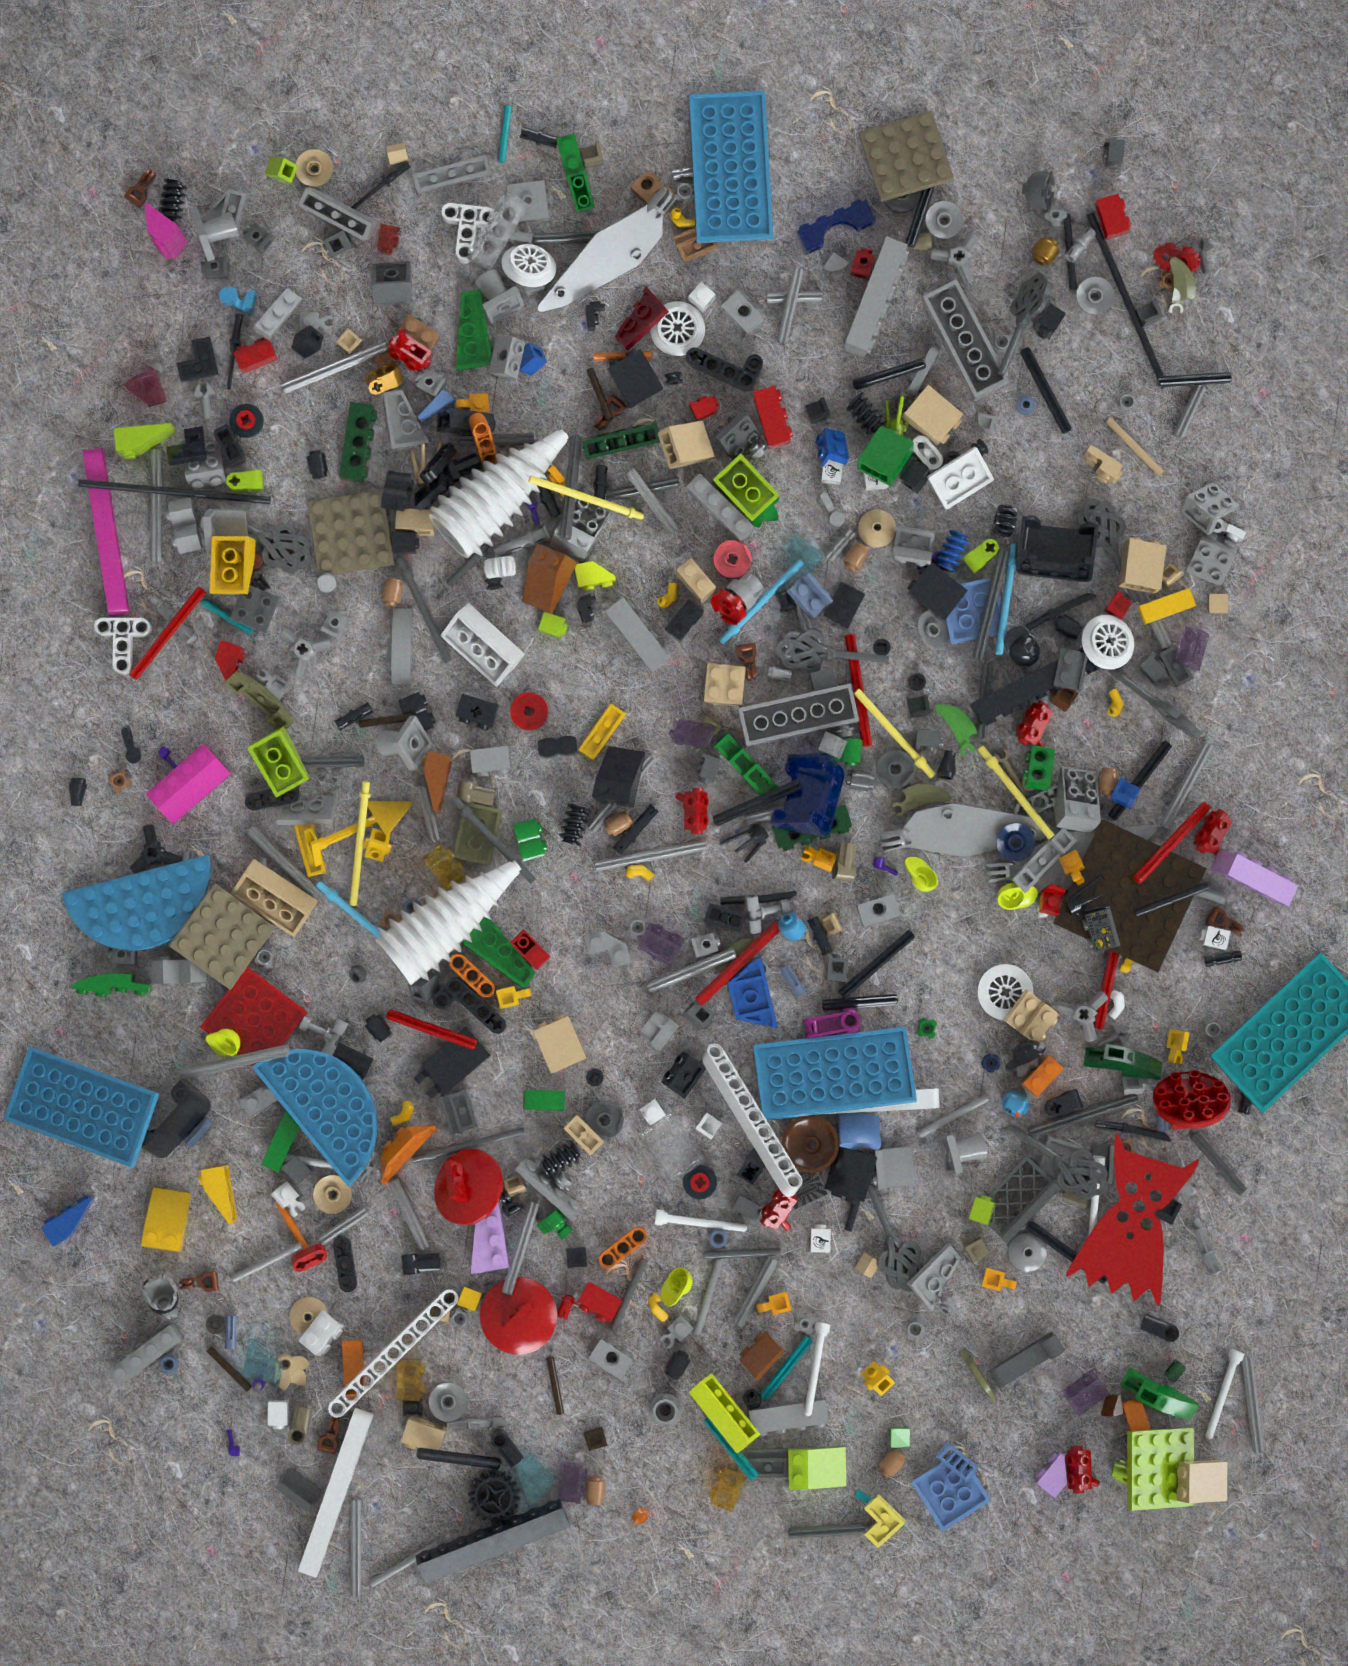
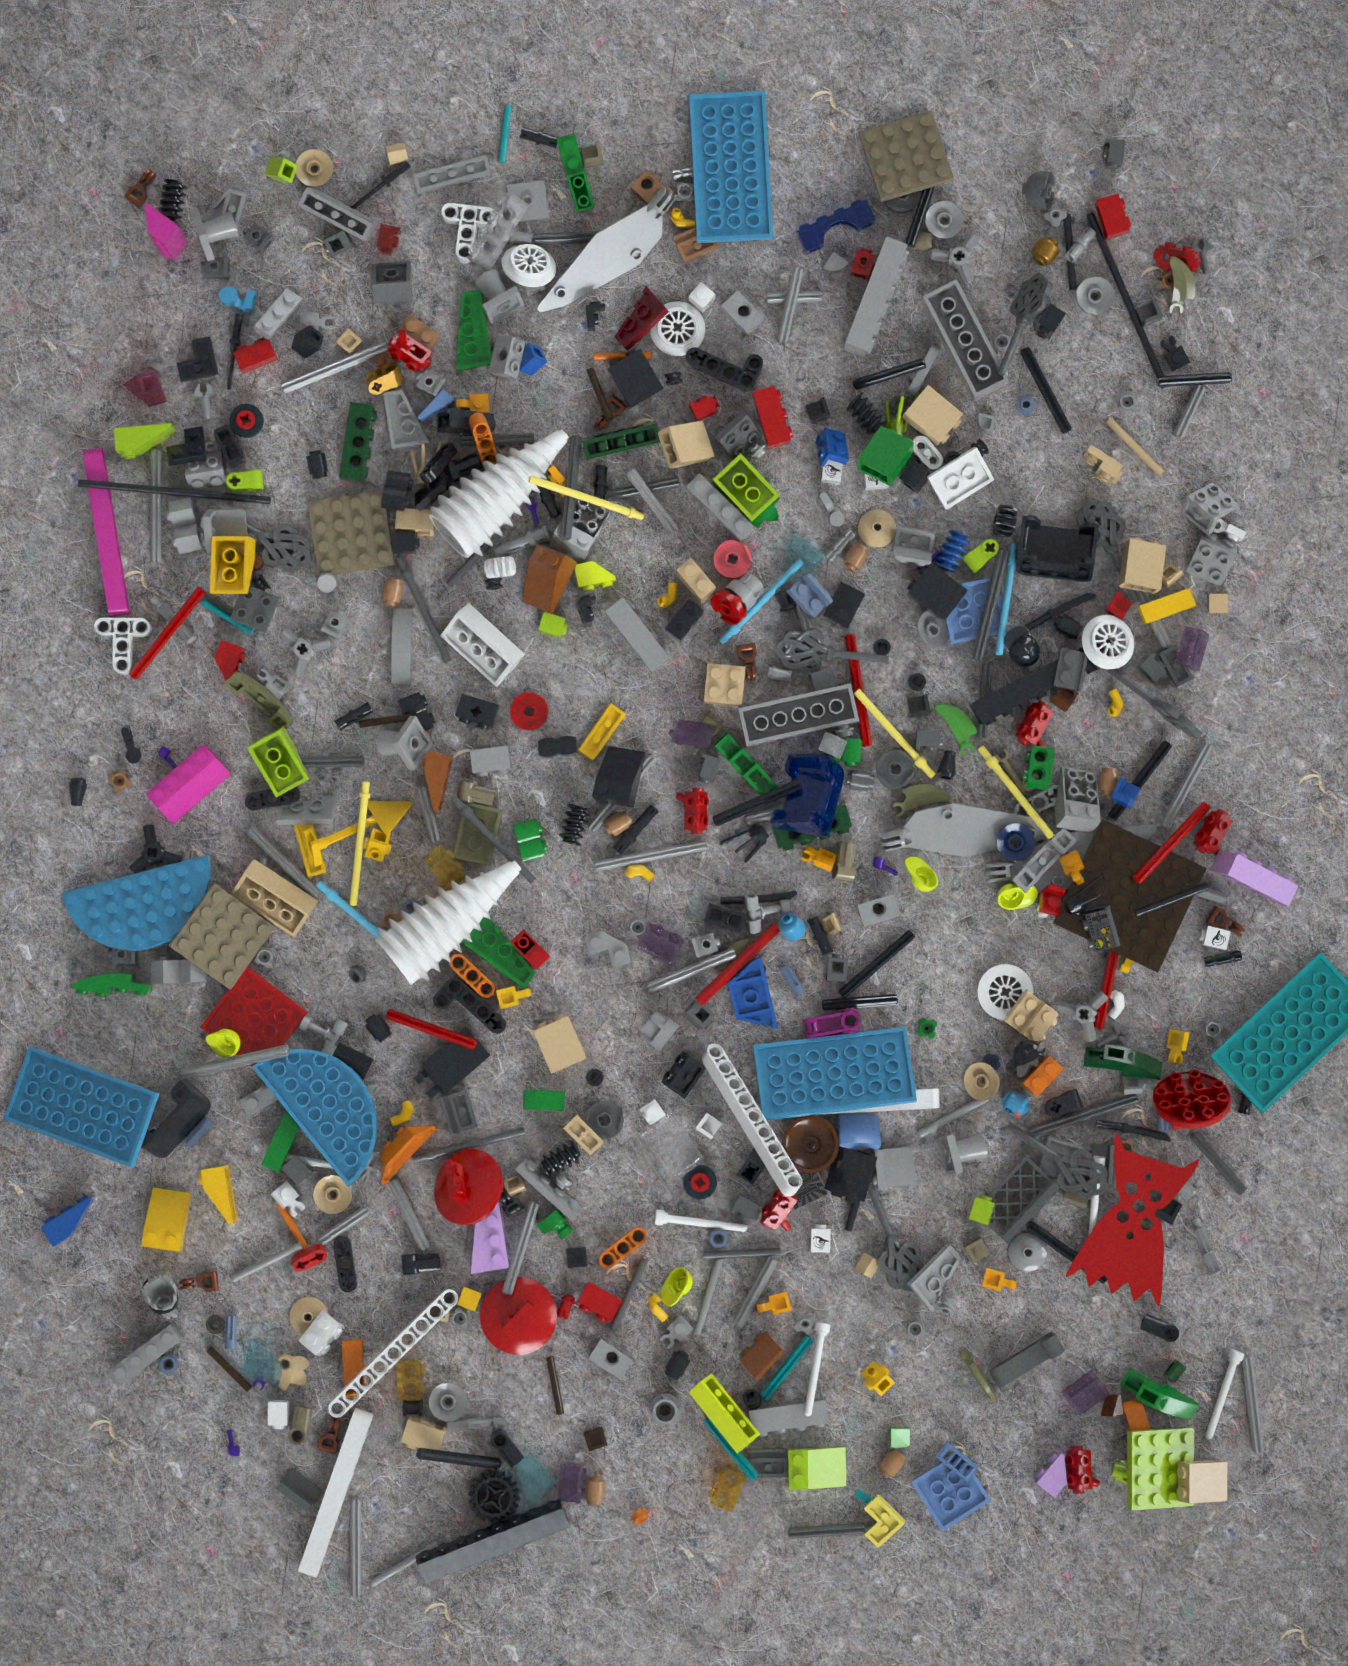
dark grey panel [408,972,440,1002] -> none
none -> tan dish [964,1062,999,1101]
none -> black plate [1160,335,1190,372]

